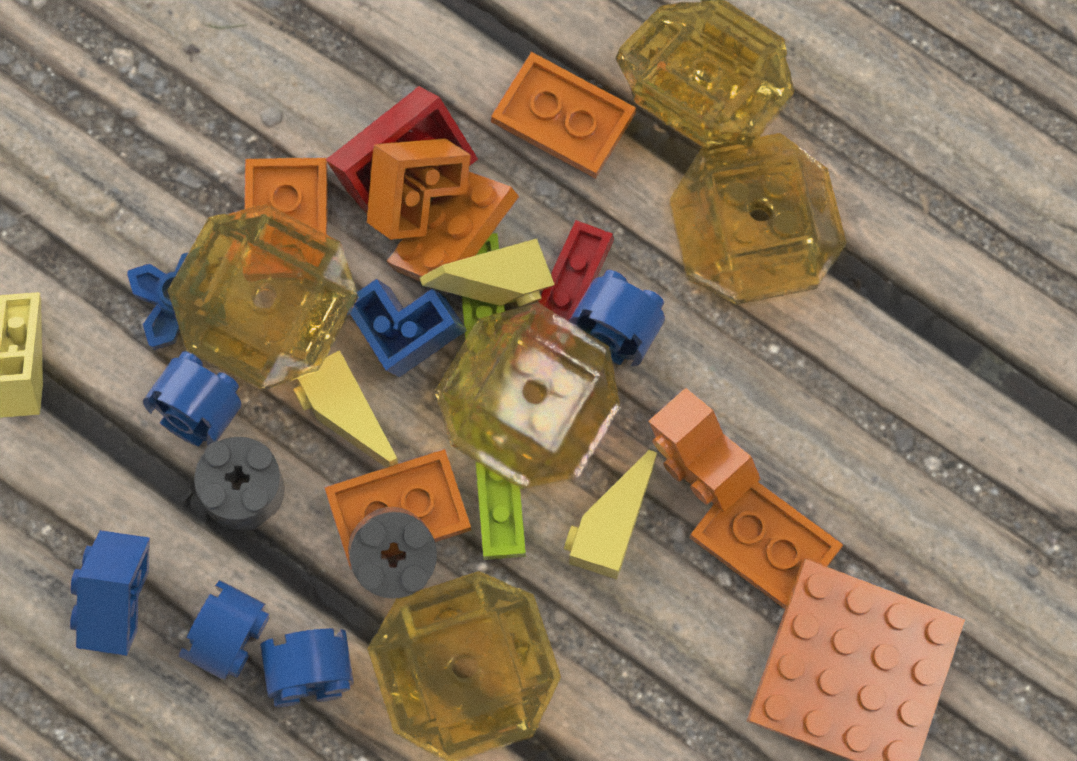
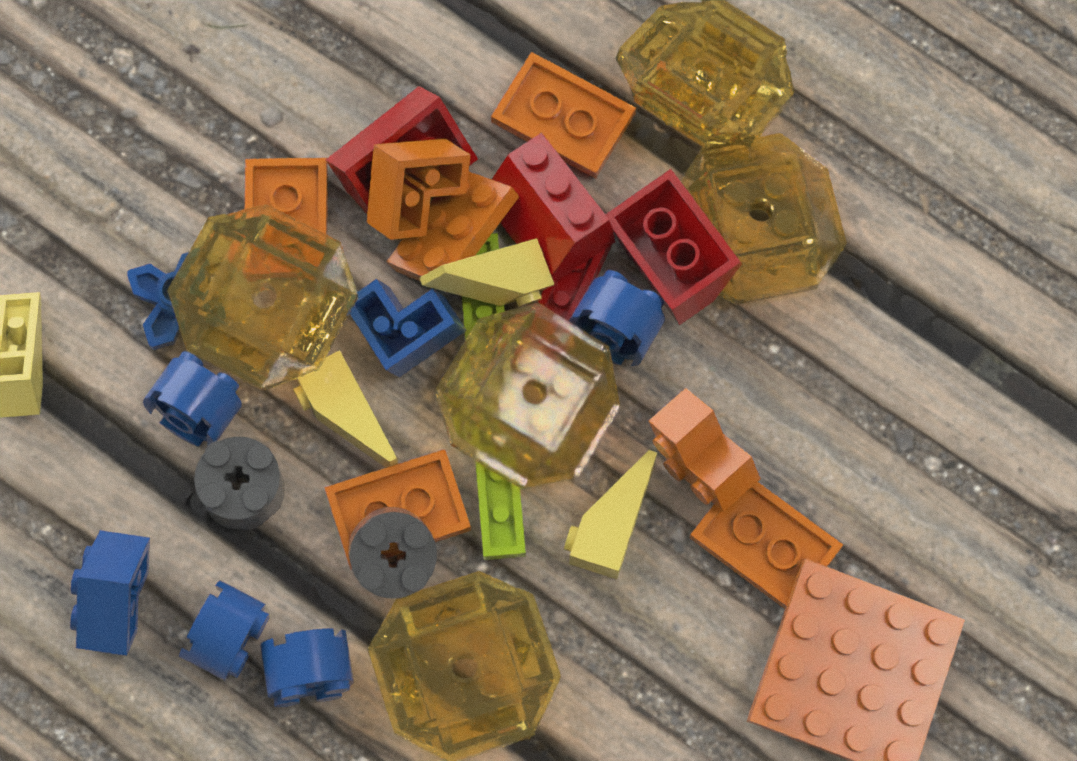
none -> red slope [492,133,616,283]
none -> red slope [606,169,742,326]

